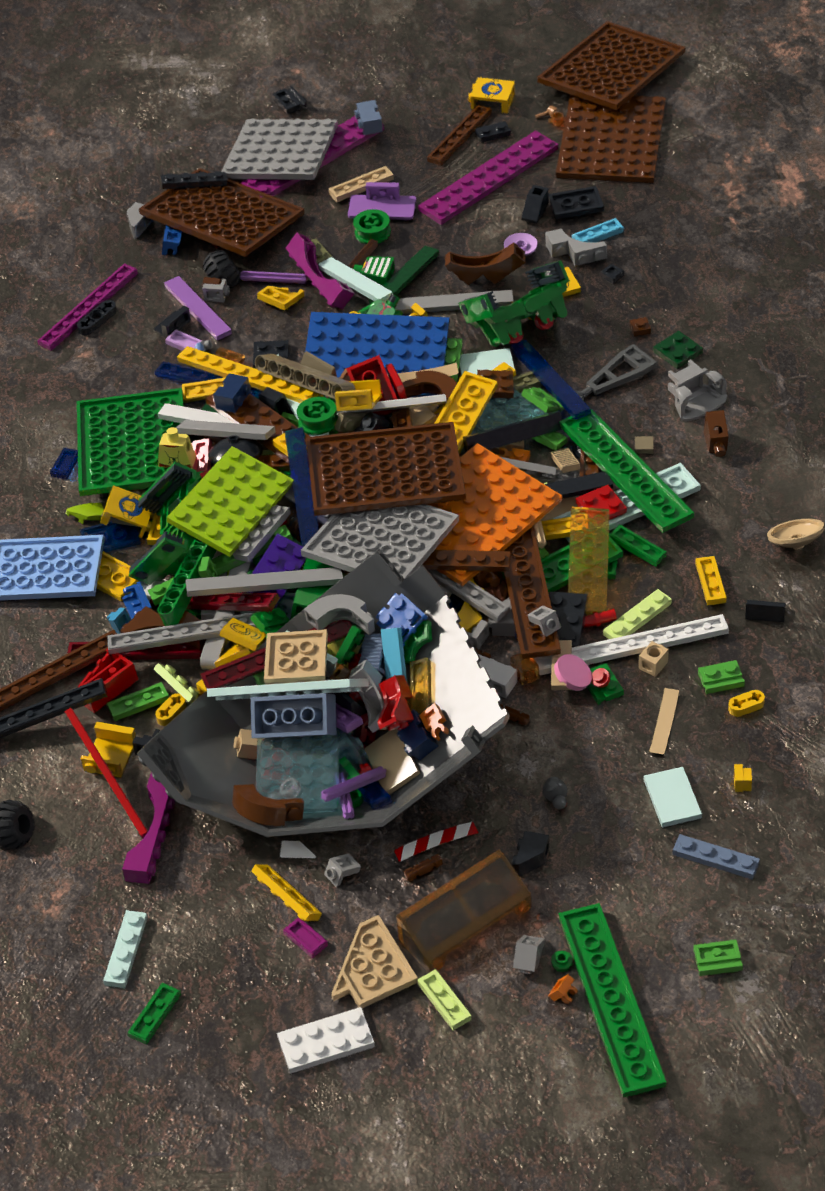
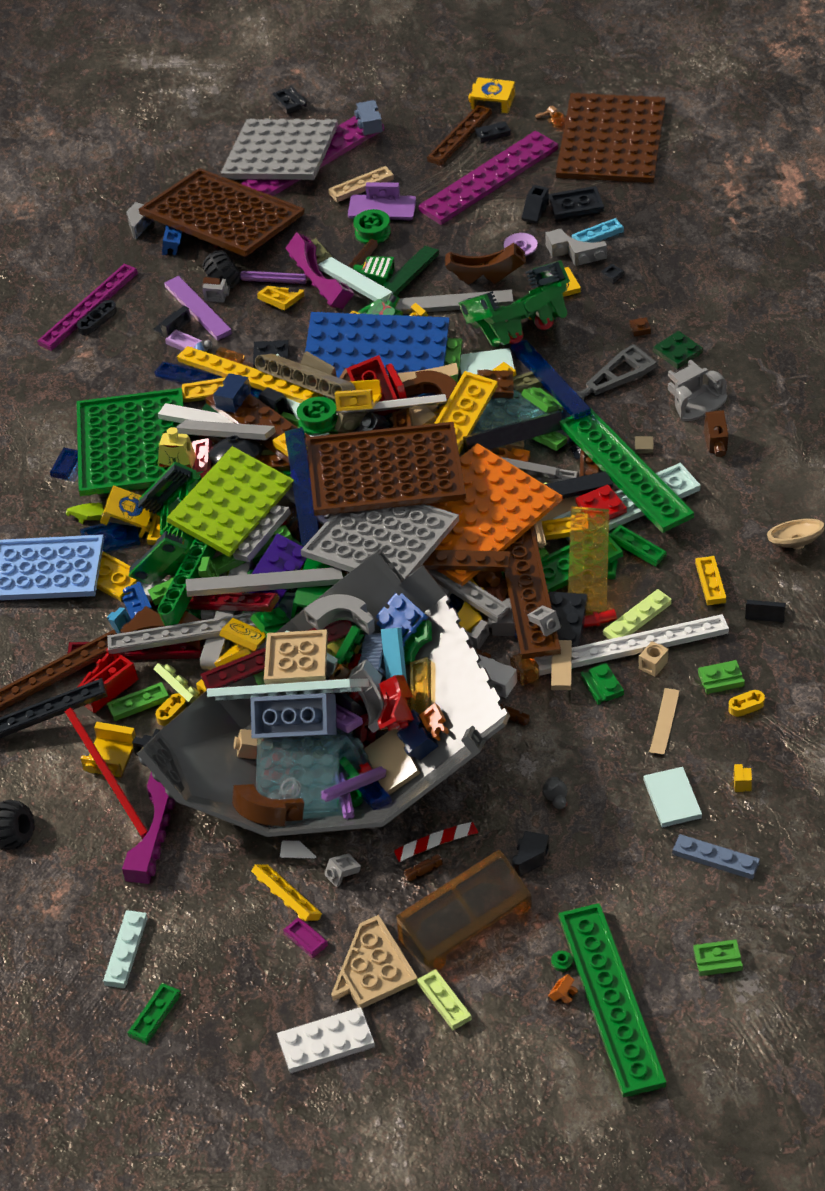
black plate [161,171,228,189] -> none
light grey slope [513,935,545,974] -> none
reddish brown plate [537,21,686,110] -> none
tan tile [551,448,580,473] -> none
bright pink tile [554,654,592,691] -> none
plate [591,668,610,688] -> none

